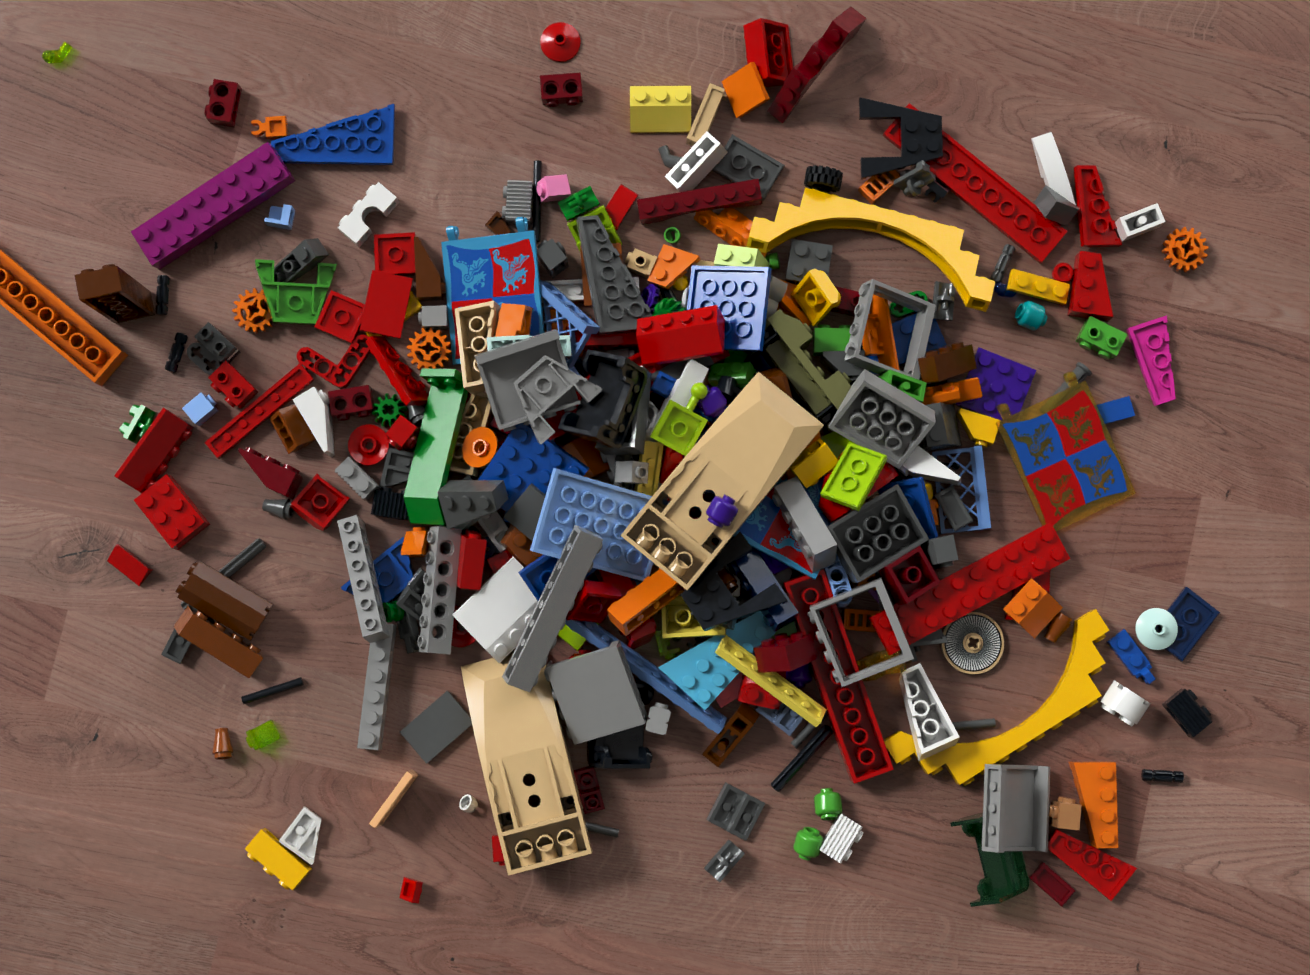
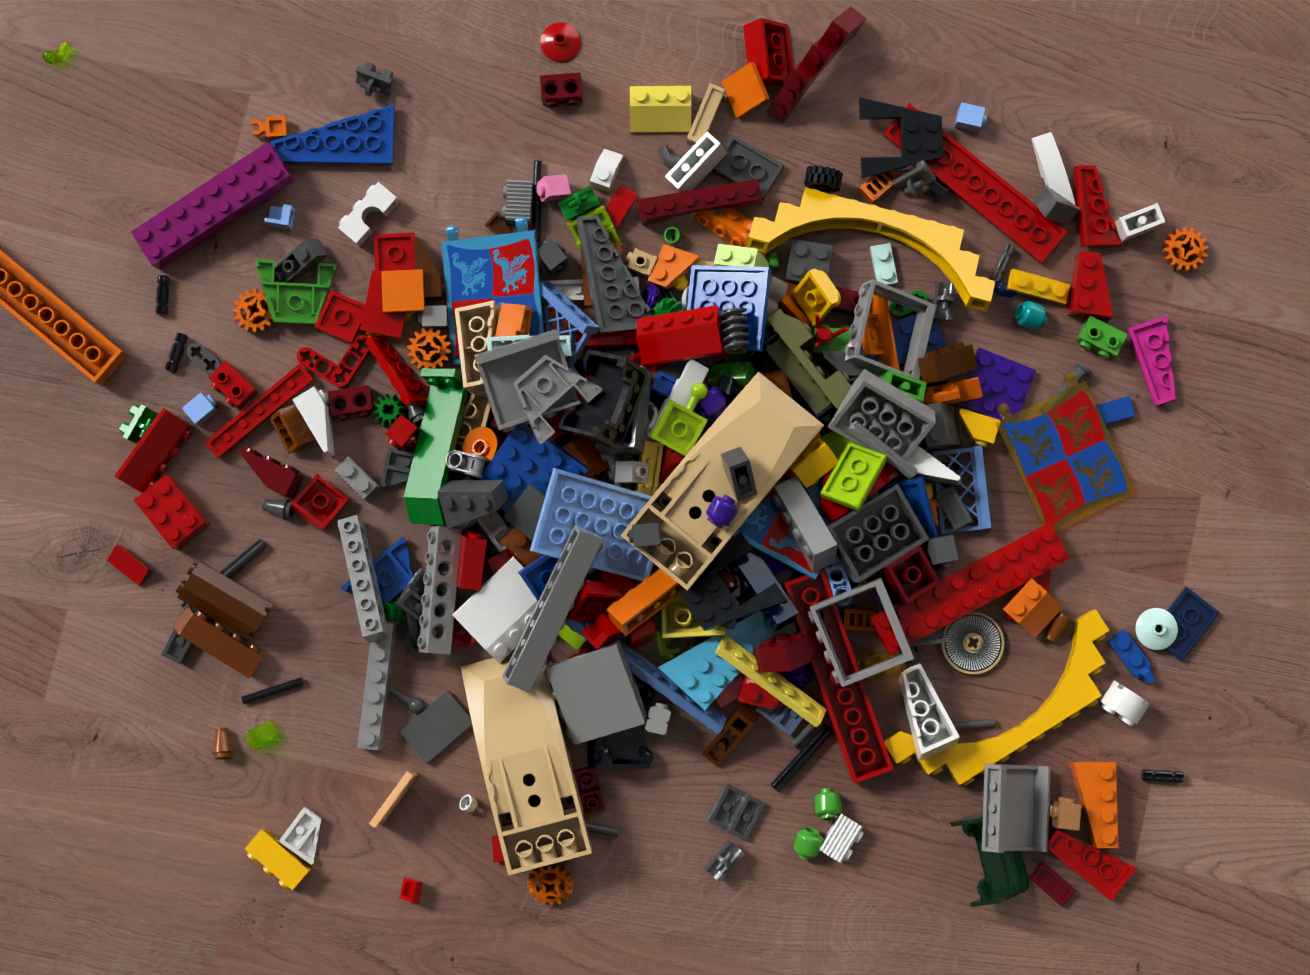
reddish brown brick [74,264,155,324] -> none
dark grey hips [194,322,240,363] -> none
dark red brick [204,79,242,128] -> none
red dish [348,424,389,465] -> none
black brick [371,487,410,521] -> none
orange slope [401,527,429,558] -> none
red tile [1052,263,1074,283] -> none
black brick [1162,689,1213,737] -> none
none -> dark grey hips [356,62,393,97]
none -> orange tile [381,269,425,313]
none -> dark grey bar [388,686,425,714]
none -> light grey piece [446,450,488,479]
none -> orange gear [527,862,574,906]
none -> red panel [582,613,620,650]
none -> white slope [590,149,623,193]
none -> dark grey brick [629,523,662,547]
none -> dark grey piece [721,307,750,354]
none -> dark grey slope [721,447,757,502]
none -> red plant [815,314,848,347]
none -> light grey axle [849,421,918,479]
none -> light aqua plate [869,243,898,285]
none -> light blue brick [954,102,987,133]

